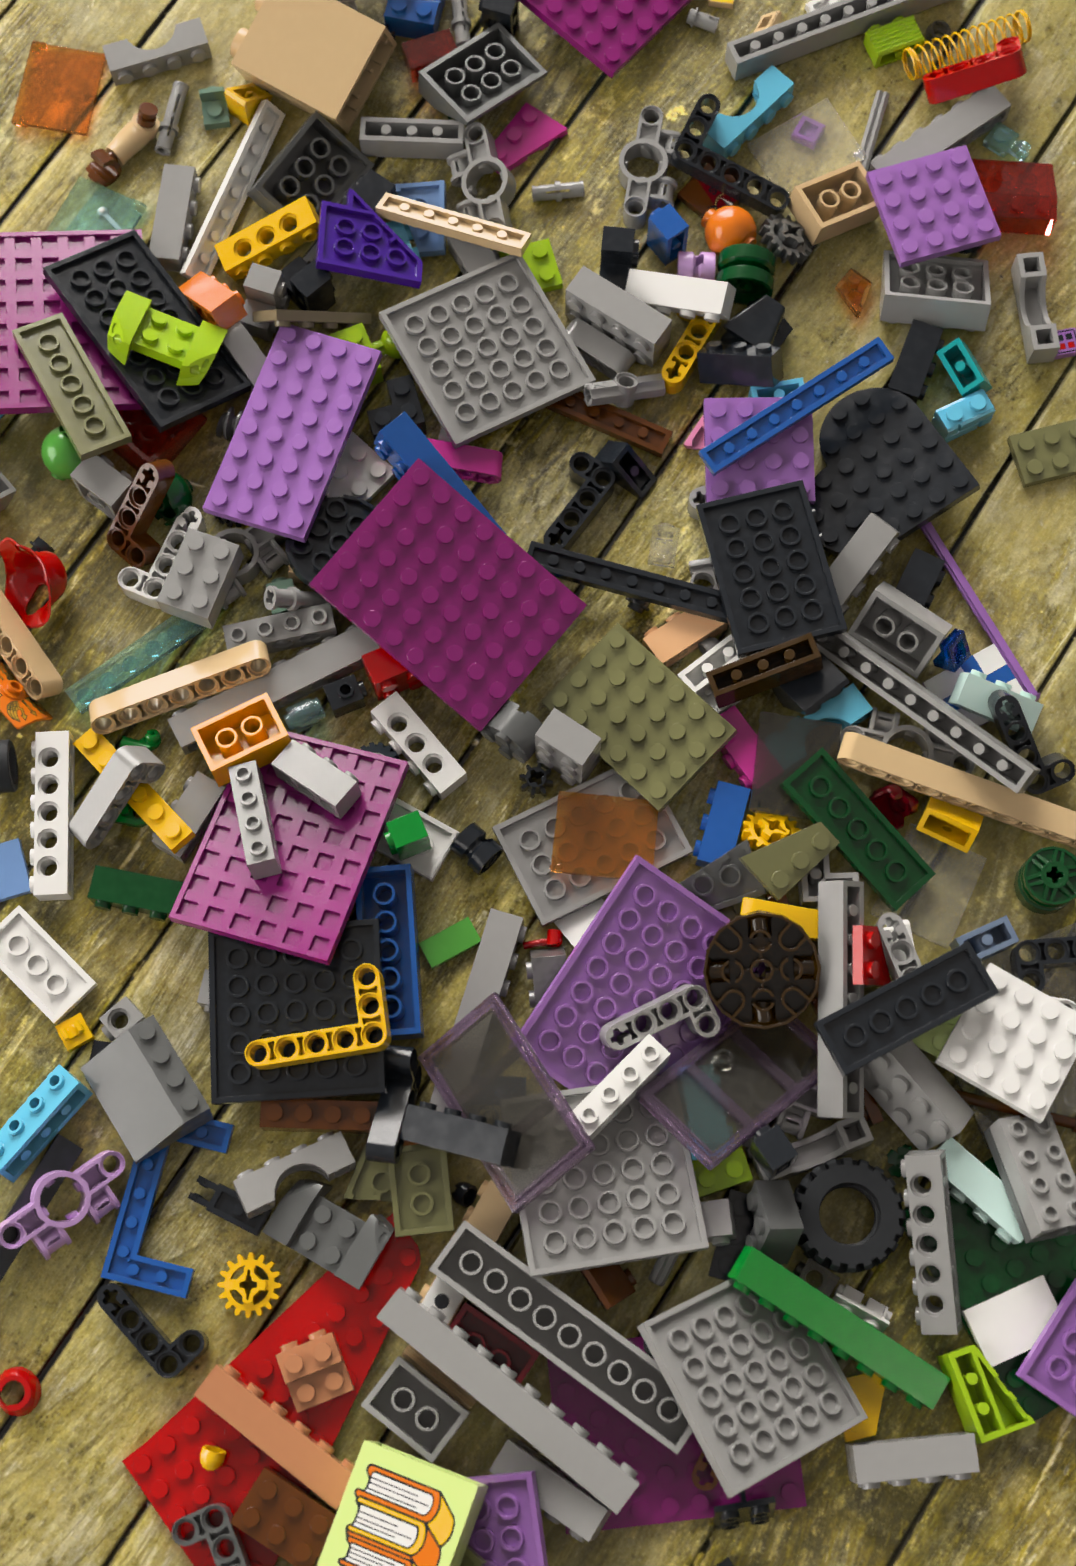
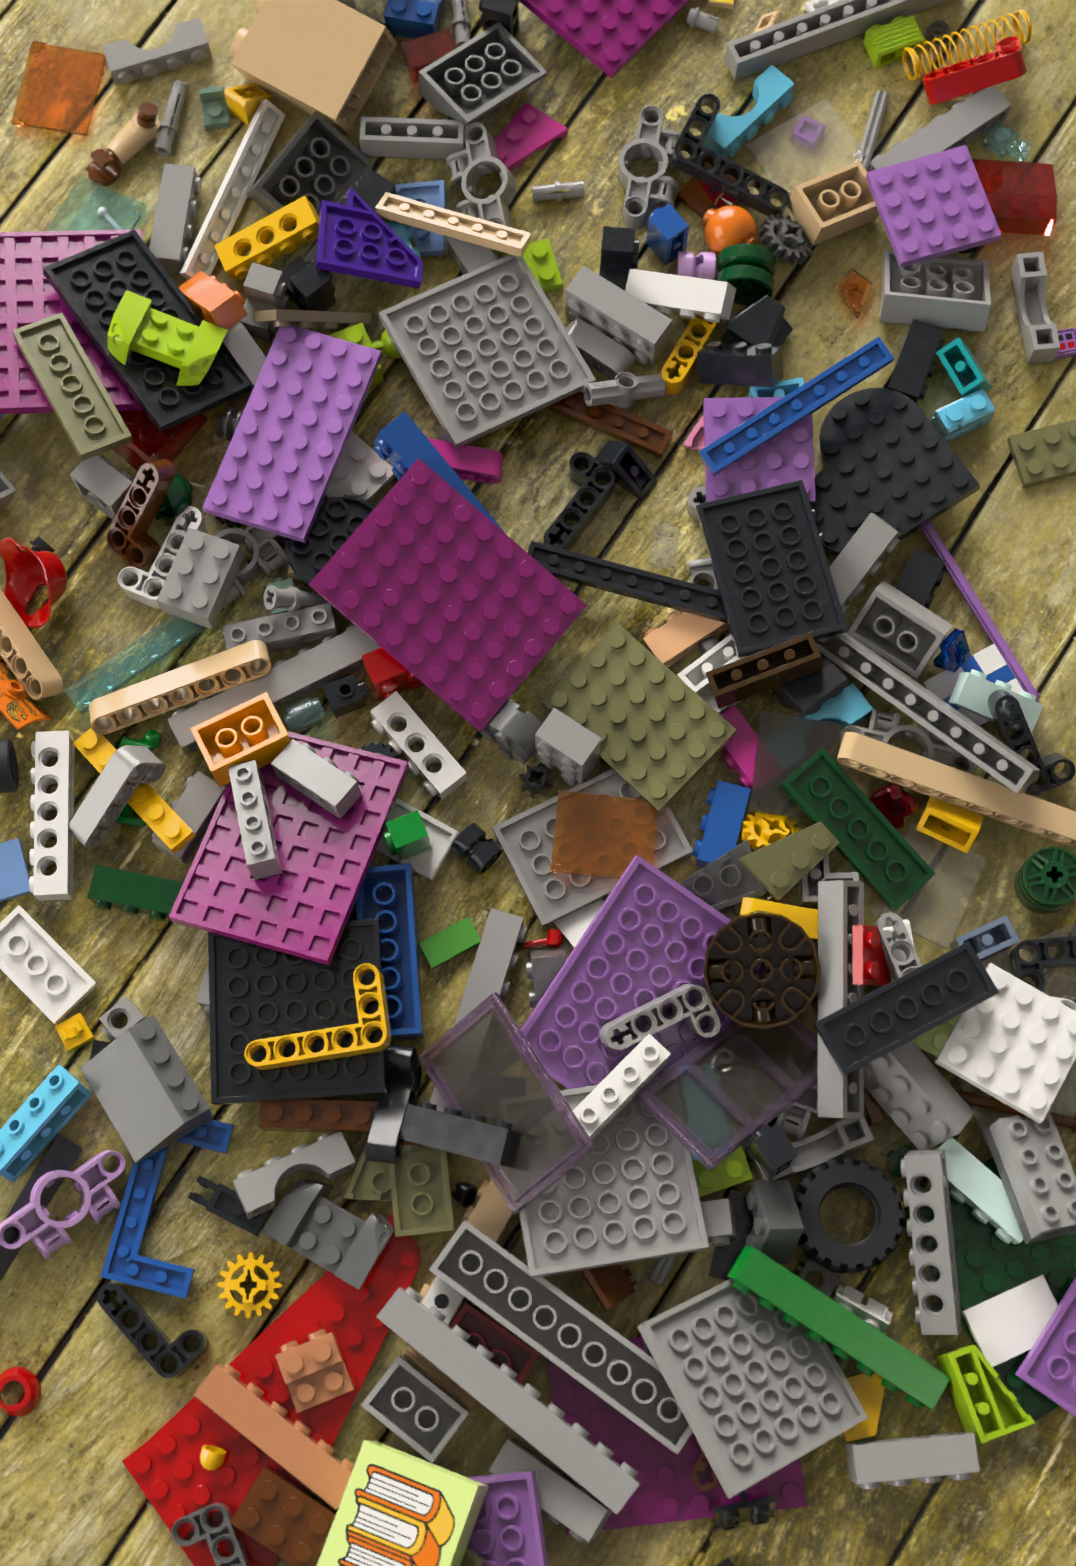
bright green brick [41,426,82,481] -> none
black brick [367,374,427,447] -> none
black plate [625,597,650,614] -> none

